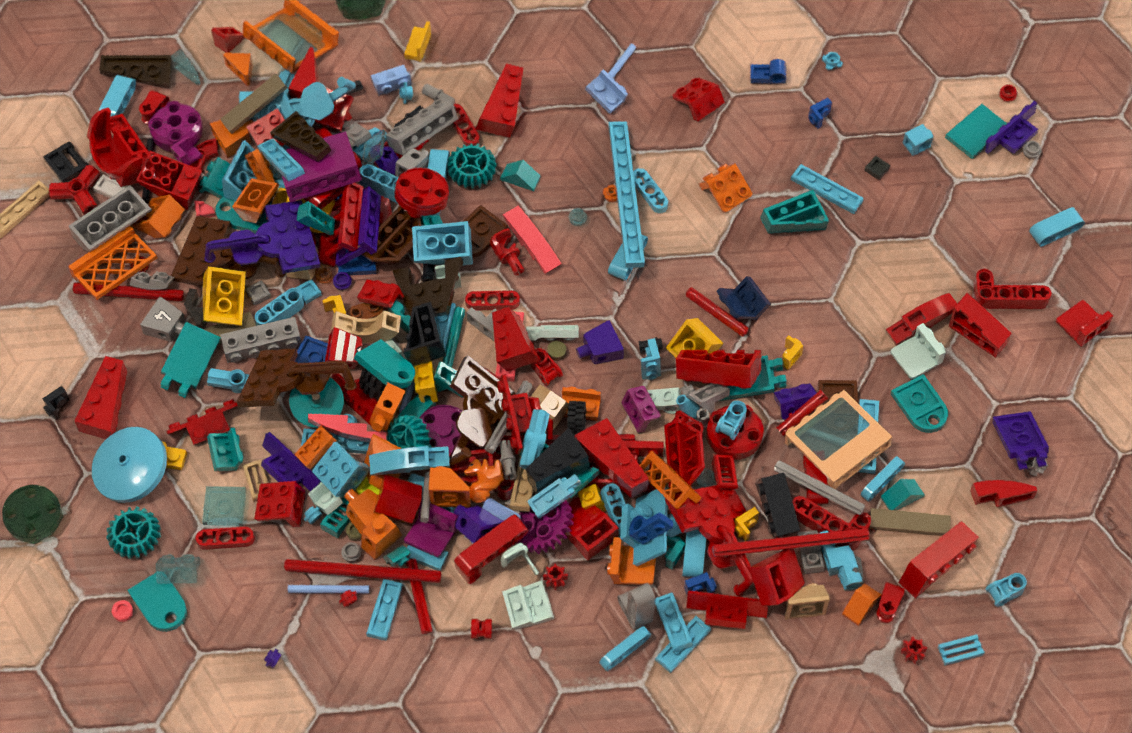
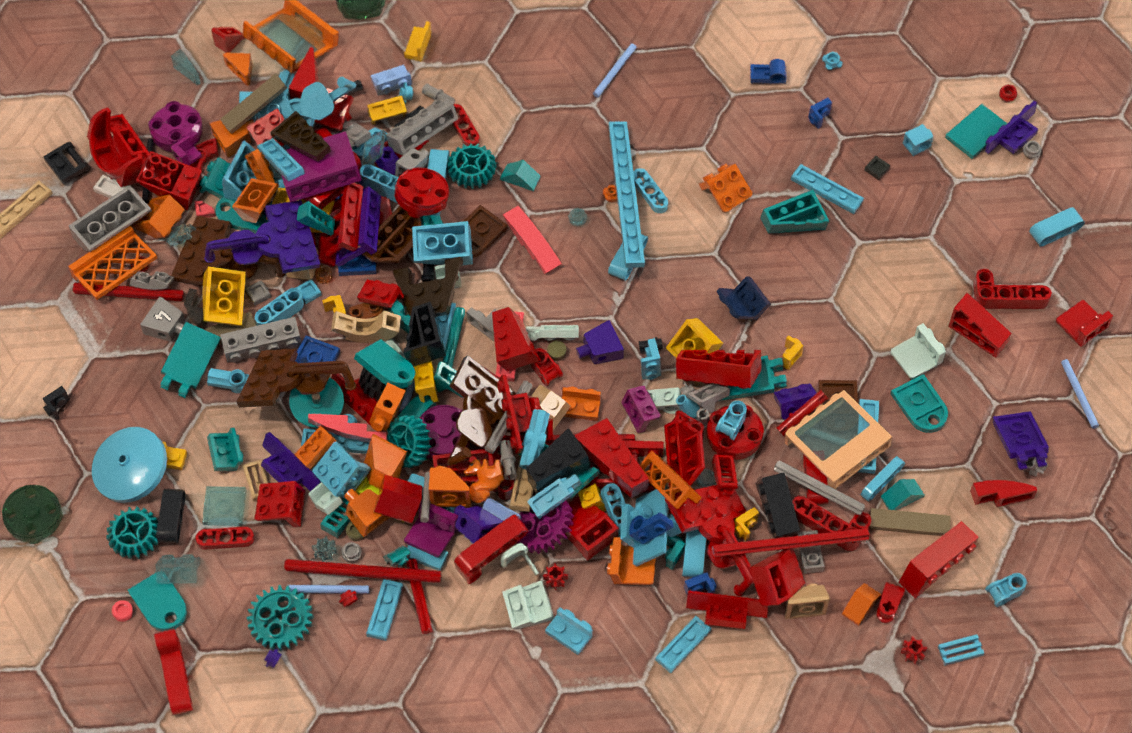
red piece [49,164,101,215] -> none
red wedge [74,356,127,439] -> none
dark brown wing [99,55,173,88] -> none
medium azure beam [99,75,136,116] -> none
red piece [139,90,170,125] -> none
red bracket [166,399,238,445] -> none
medium azure plate [304,506,322,524] -> none
red torso [325,327,362,369] -> none
dark purple plate [333,272,352,290] -> none
orange torso [361,514,402,560] -> none
medium azure slope [369,446,450,475] -> none
red beam [465,291,520,311] -> none
red wheel [471,619,492,639] -> none
red wedge [475,63,524,138] -> none
red piece [490,228,525,276] -> none
black tyre [567,401,586,435] -> none
light blue bracket [585,70,628,114] -> none
medium azure beam [599,626,651,671] -> none
light grey beam [617,583,655,630] -> none
medium azure tile [655,592,693,652] -> none
red bracket [672,77,725,121] -> none
red axle [686,287,749,337] -> none
medium azure plate [820,530,864,591] -> none
red slope [886,293,958,346] -> none
none -> red beam [154,628,193,716]
none -> black beam [156,489,185,544]
none -> clear light blue plate [167,224,196,246]
none -> teal gear [247,585,314,651]
none -> clear light blue gear [312,536,337,562]
none -> yellow hinge [367,96,407,125]
none -> medium azure bracket [545,607,592,655]
none -> light blue bar [1061,359,1099,429]

